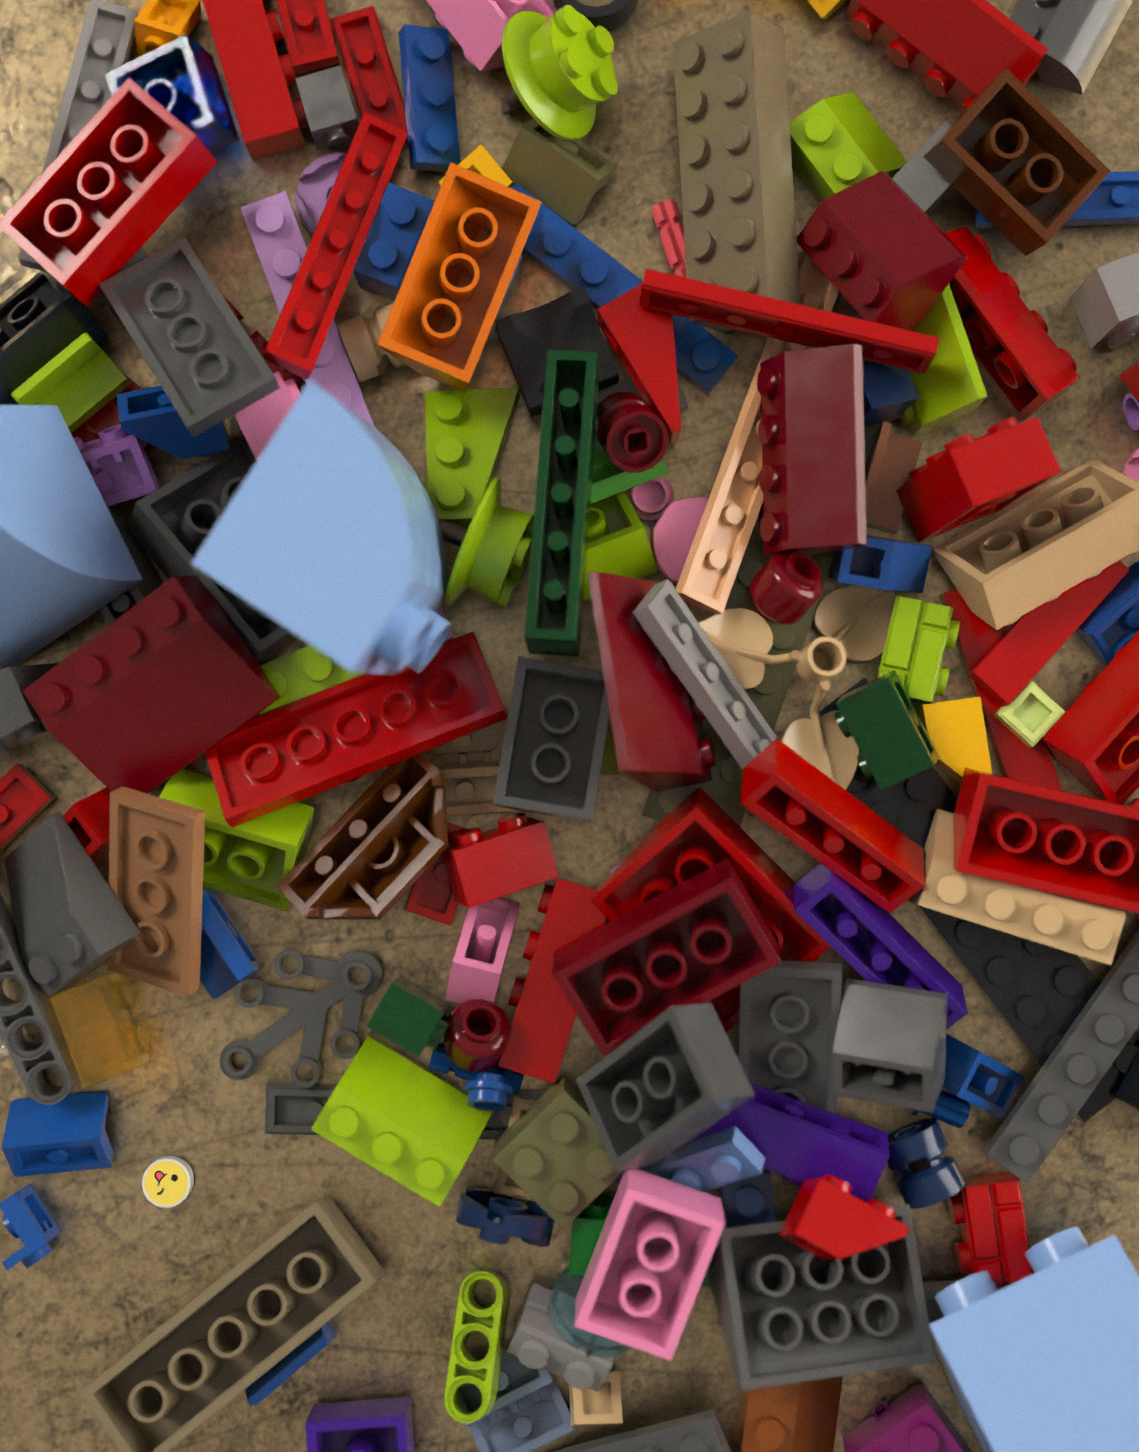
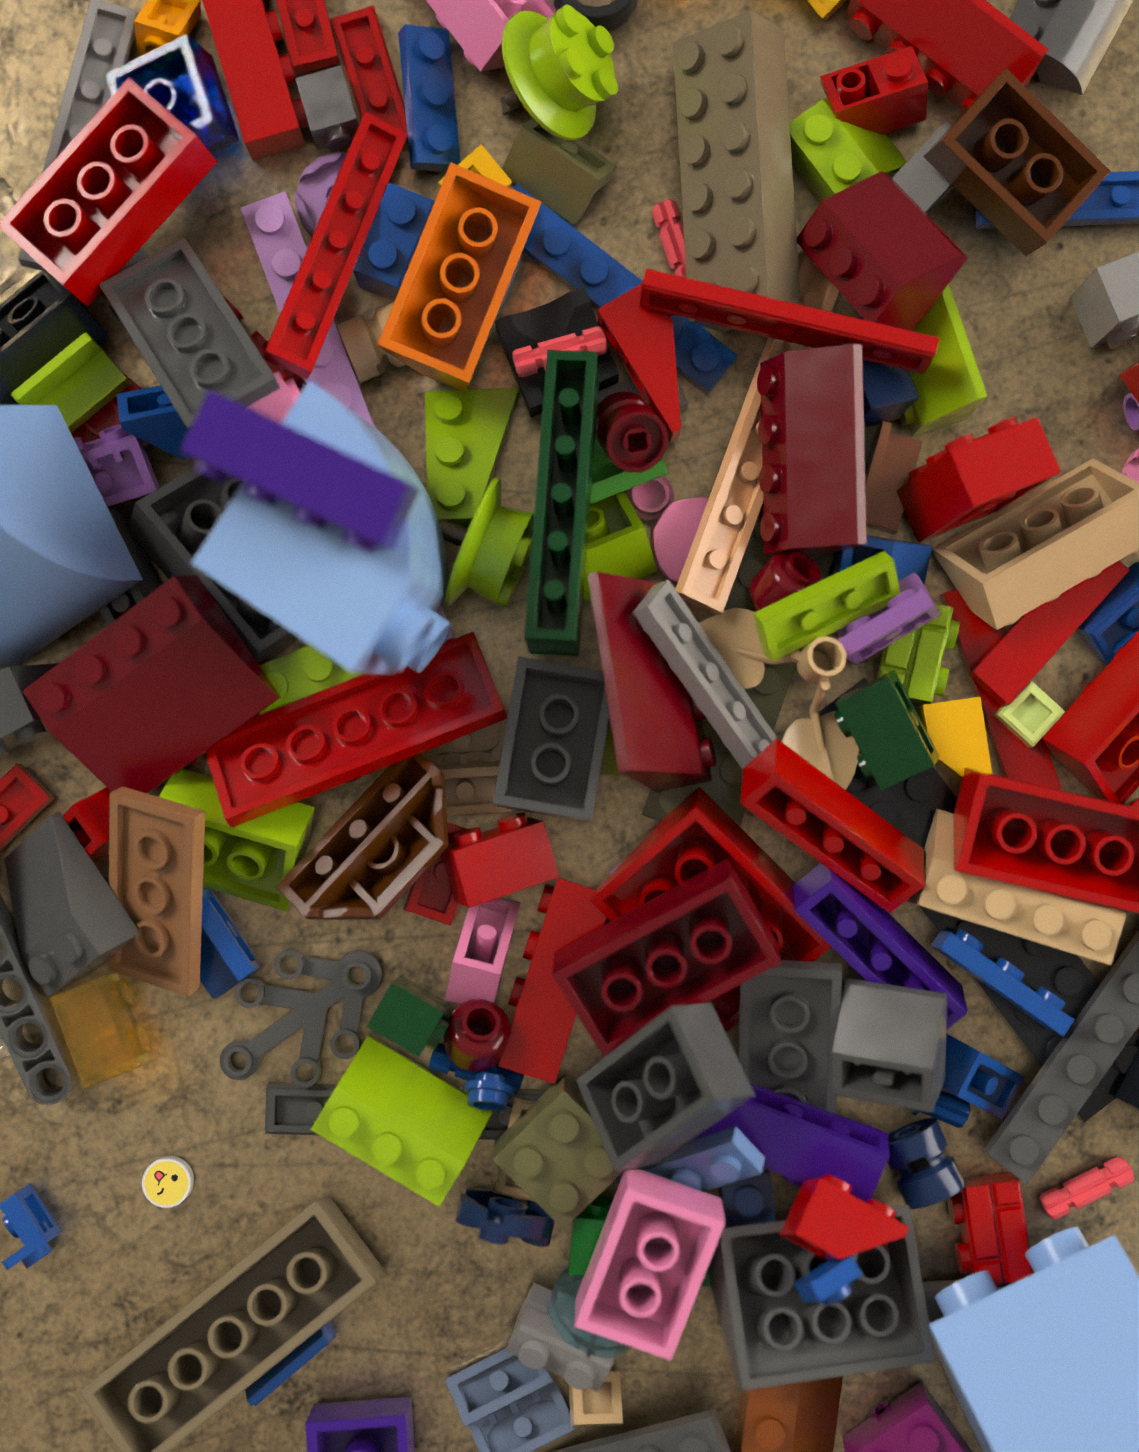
blue panel [1,1091,114,1177] -> none
lime beam [444,1271,510,1423] -> none
red slope [945,225,1080,422] -> none
none -> dark purple brick [181,389,420,553]
none -> coral axle [512,326,607,377]
none -> lime plate [753,551,900,662]
none -> blue plate [793,1256,862,1306]
none -> red slope [820,46,928,135]
none -> medium lavender bracket [836,573,941,665]
none -> blue plate [930,929,1074,1036]
none -> coral axle [1039,1157,1135,1220]

